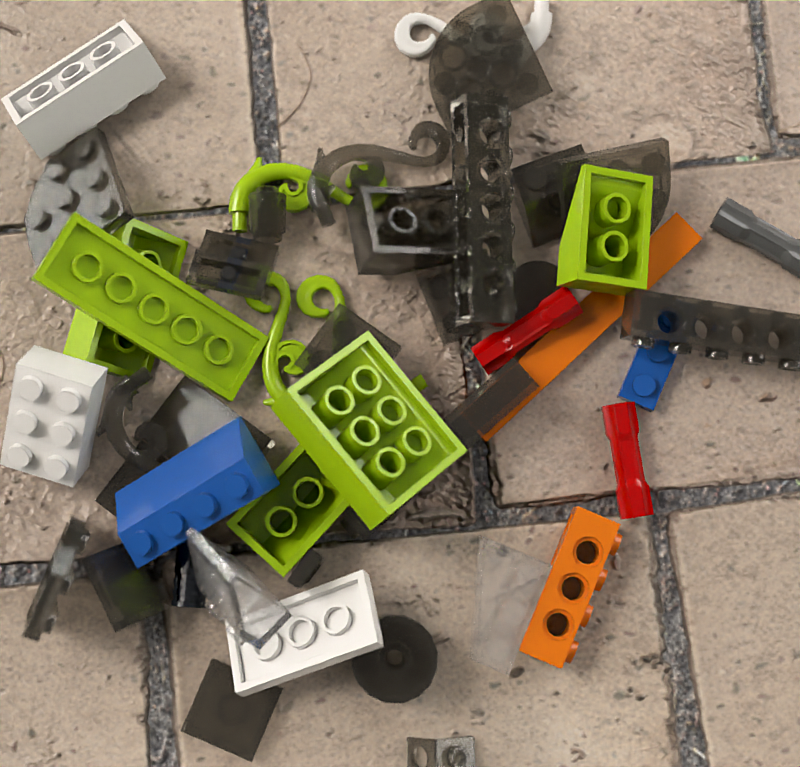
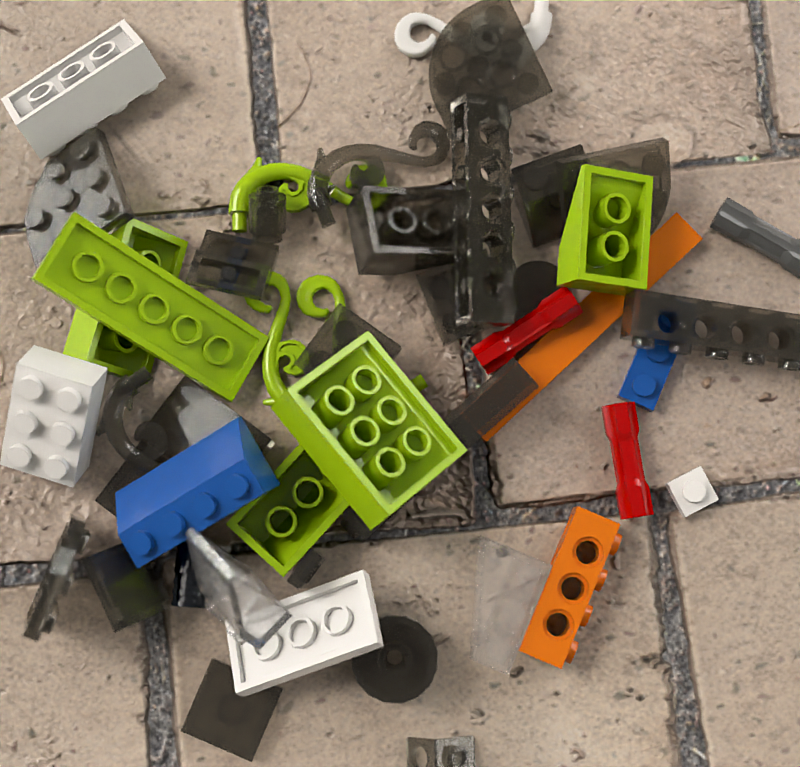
none -> white plate [665,466,719,518]

